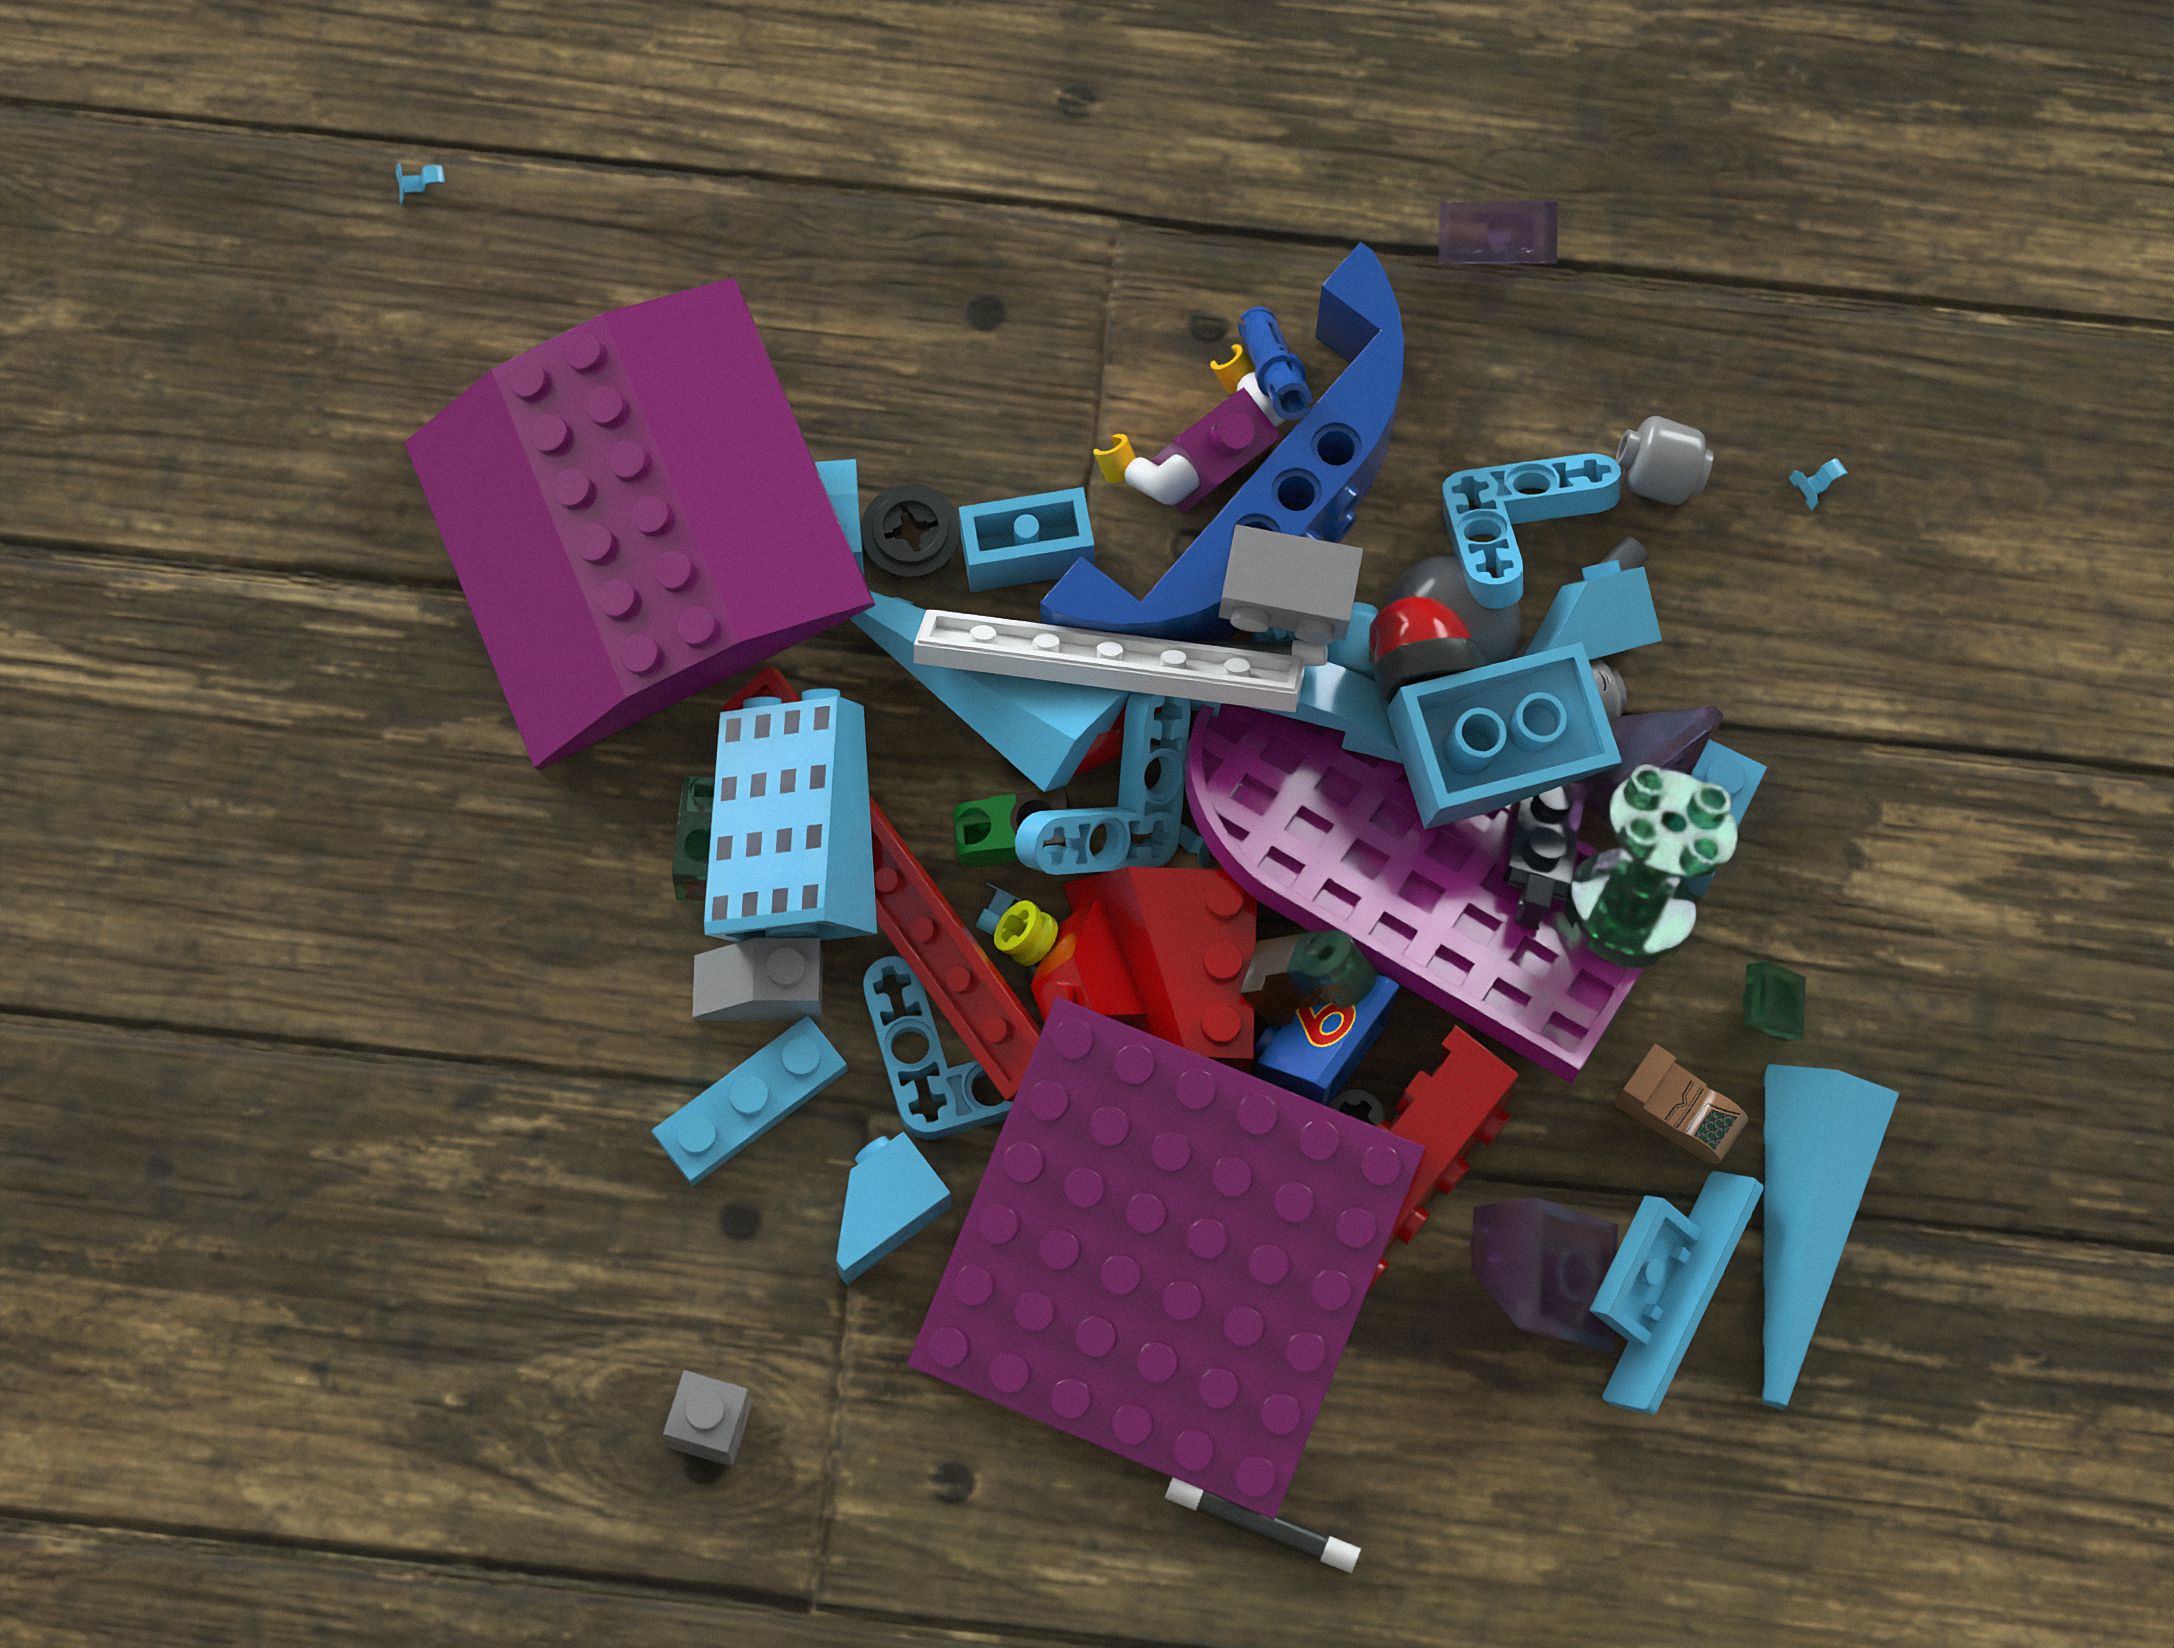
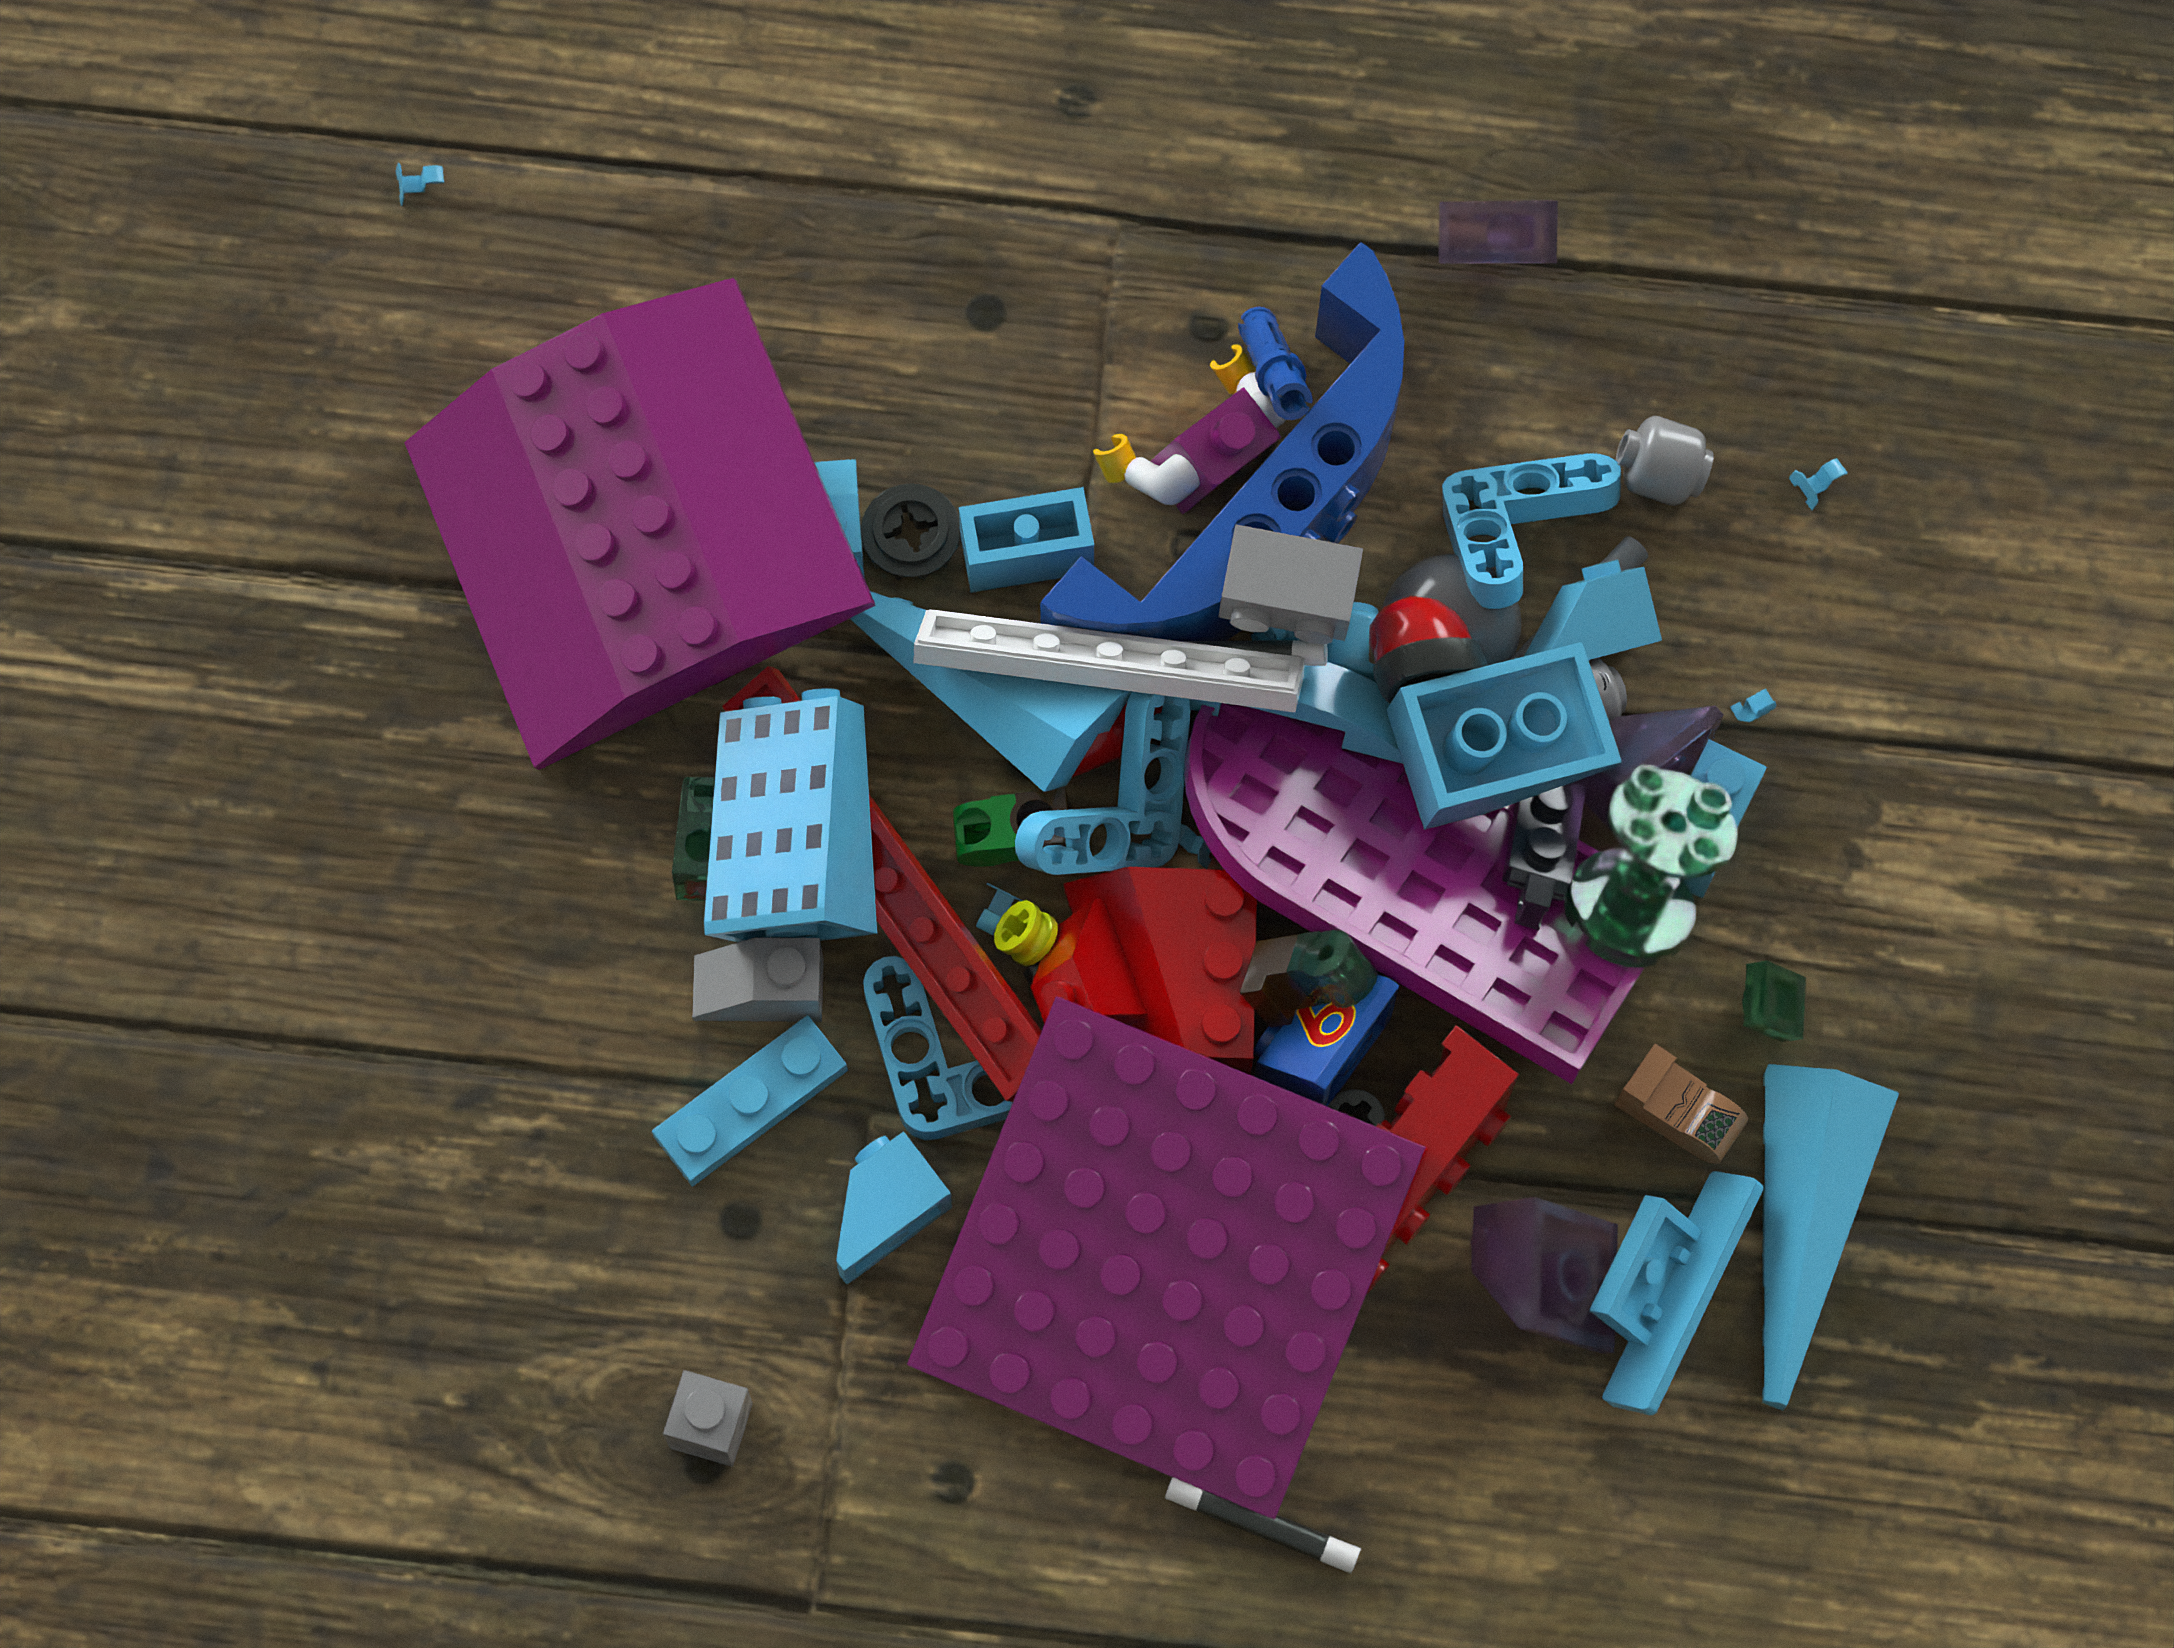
none -> medium azure piece [1730,689,1776,723]

